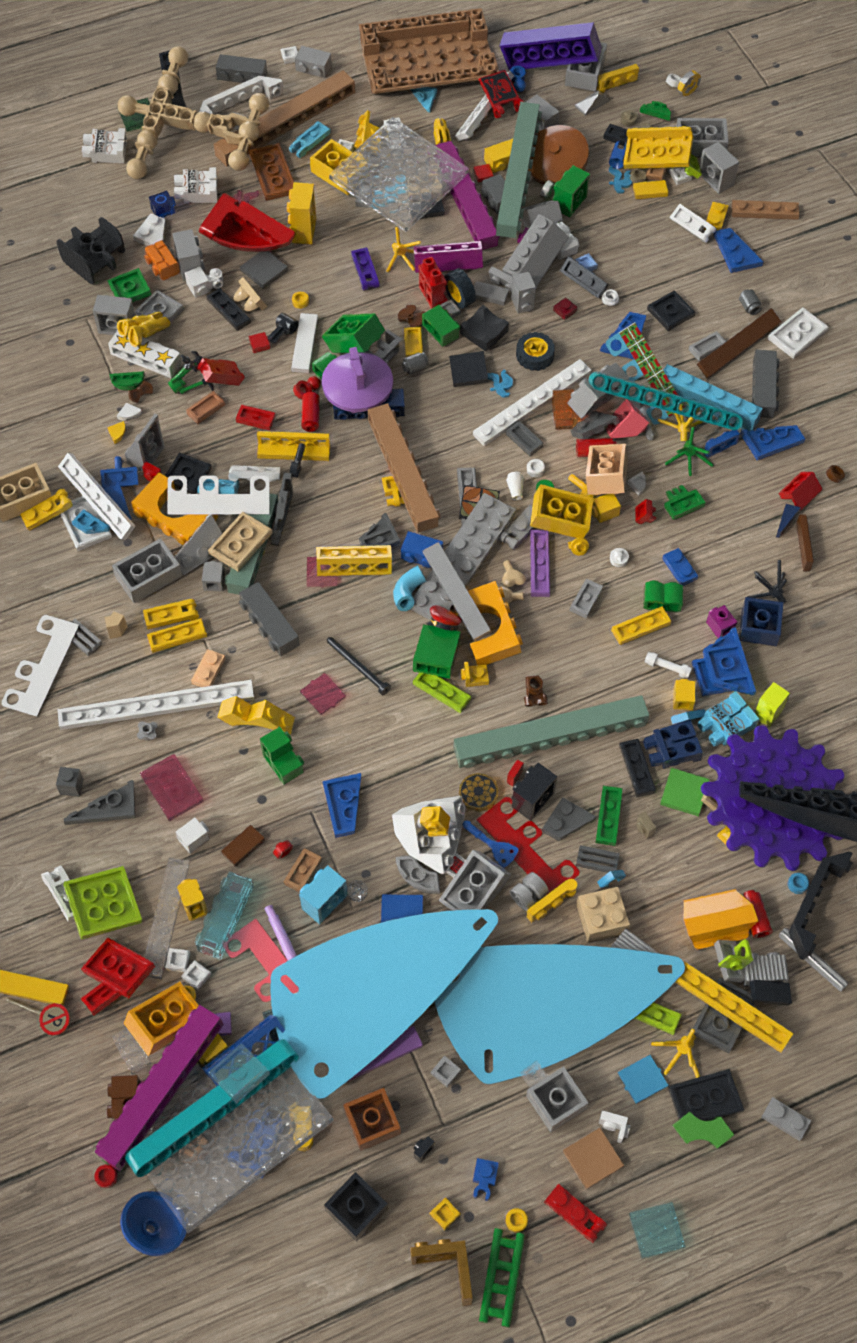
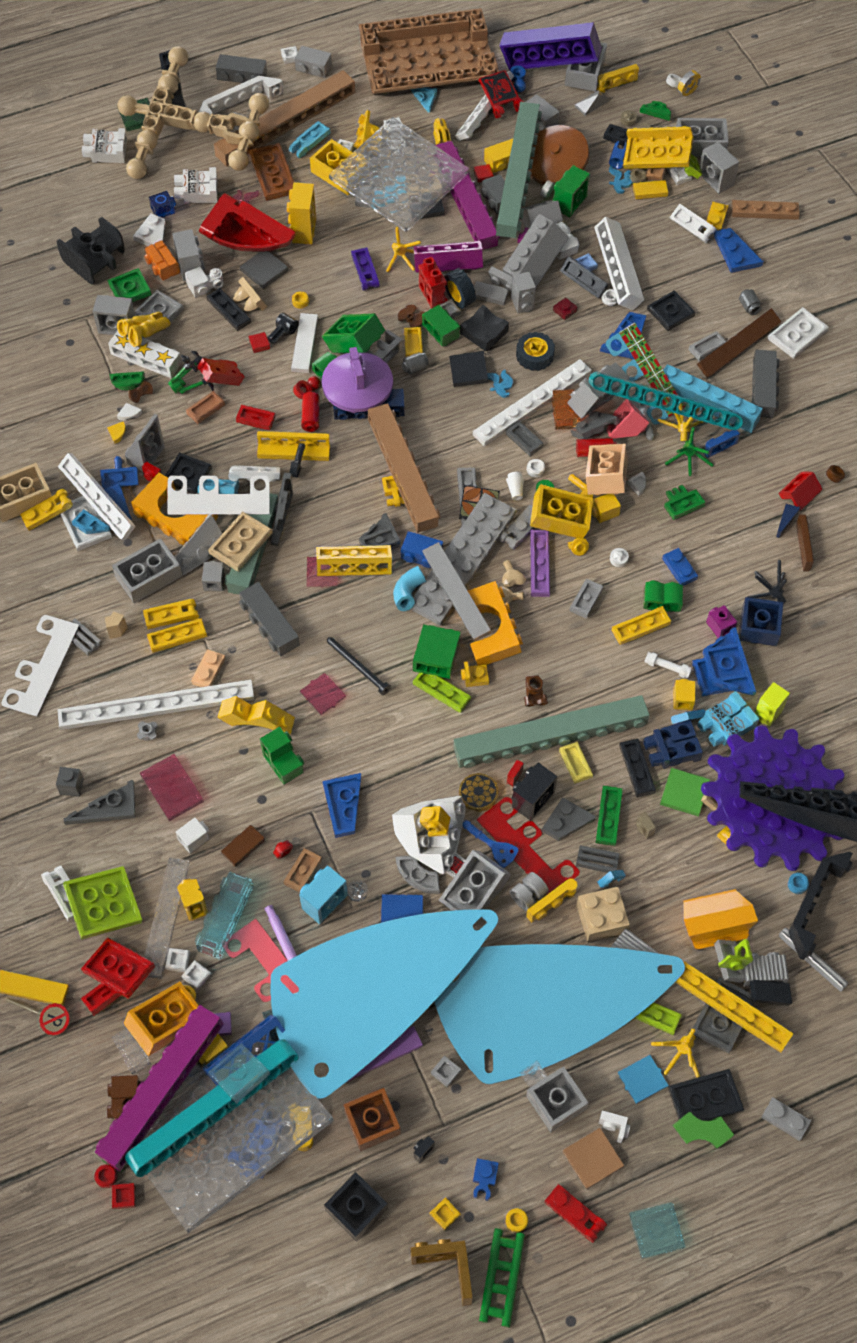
blue dish [120,1191,187,1256] -> none
red piece [426,605,462,631] -> none
red tile [635,499,656,524] -> none
blue wing [740,425,805,460] -> none
red brick [743,890,773,939] -> none
none -> red tile [112,1183,136,1209]
none -> light yellow tile [559,741,593,784]
none -> white brick [594,217,644,310]

